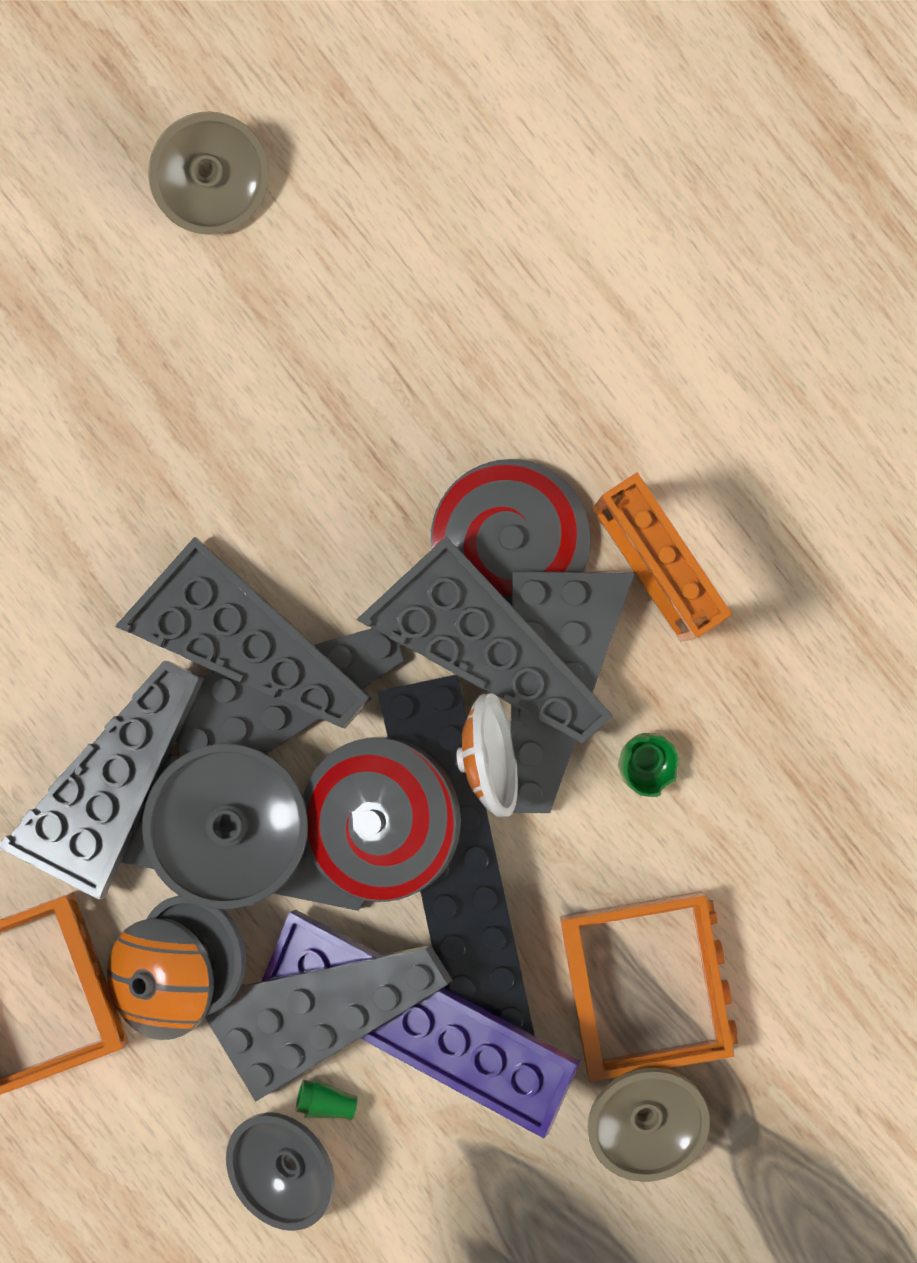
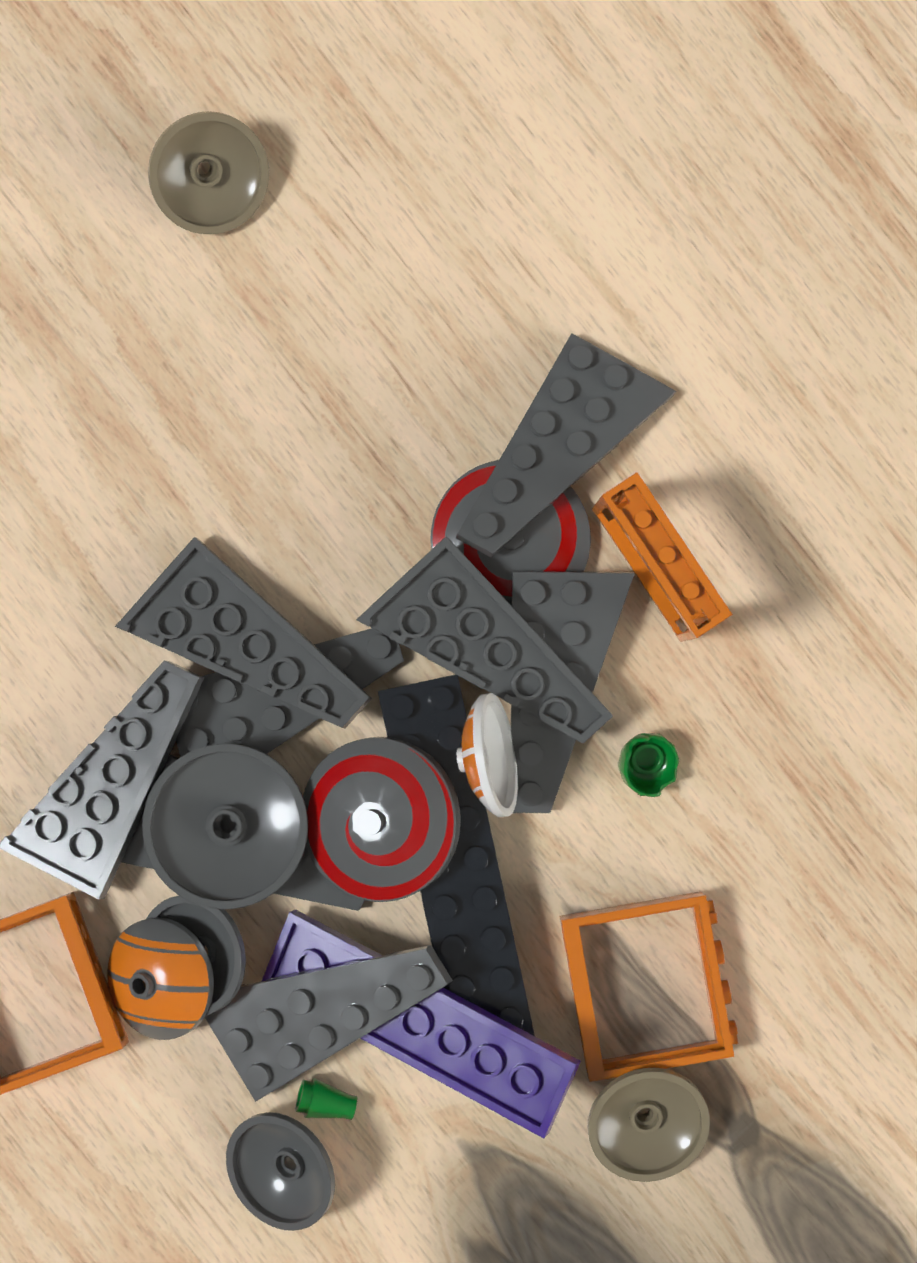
none -> dark grey wing [456,333,676,558]

